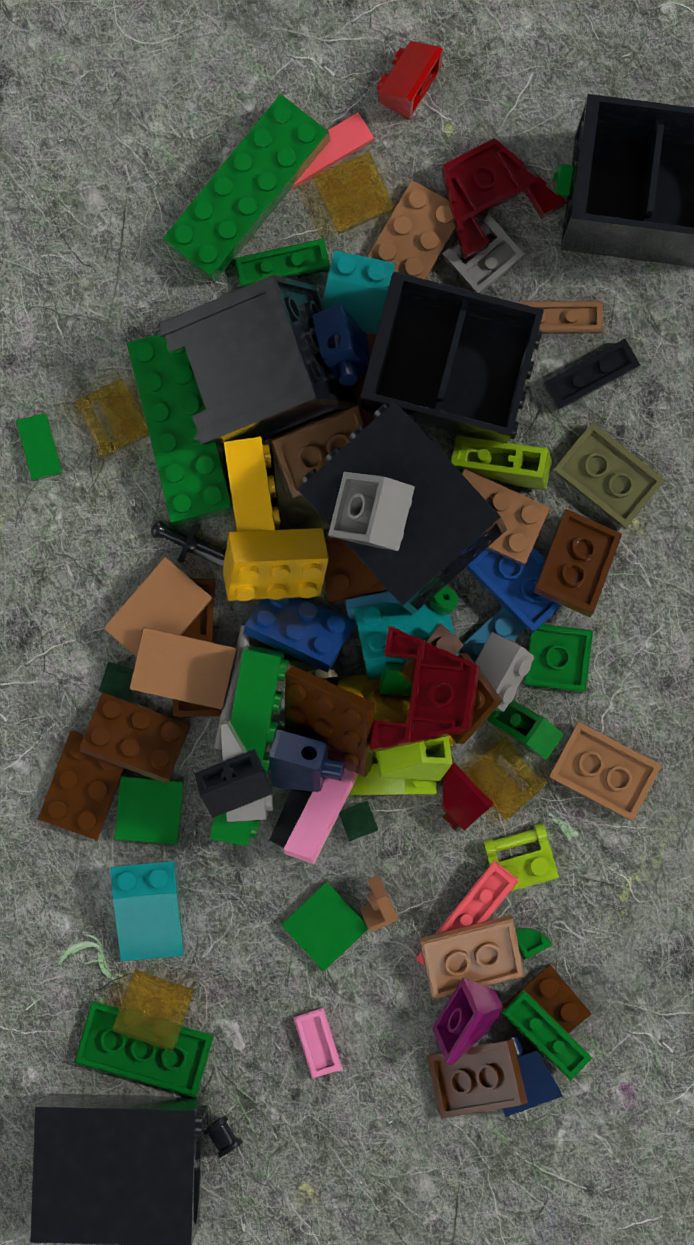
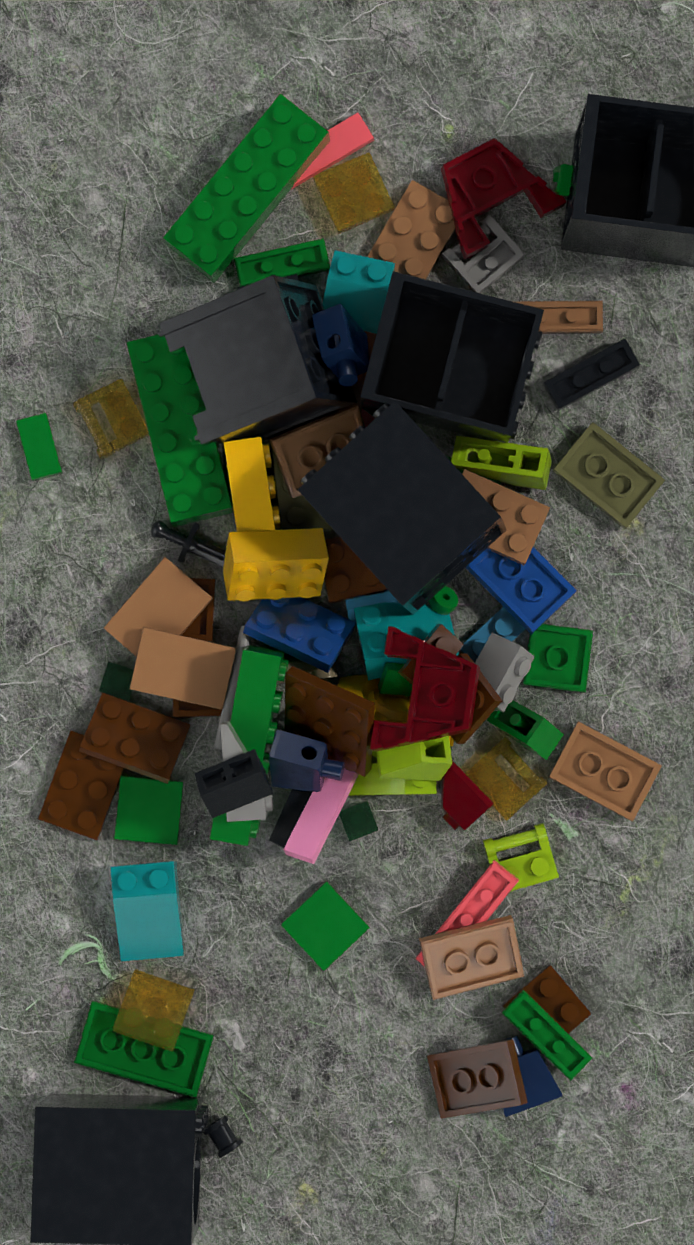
bright pink tile [293,1008,342,1079] -> none
light grey slope [328,472,415,551] -> none
medium nougat bracket [360,875,399,932] -> none
red slope [376,41,443,120] -> none
magenta slope [432,978,503,1065] -> none
green tile [515,928,552,960] -> none
reddish brown plate [533,509,622,617] -> none

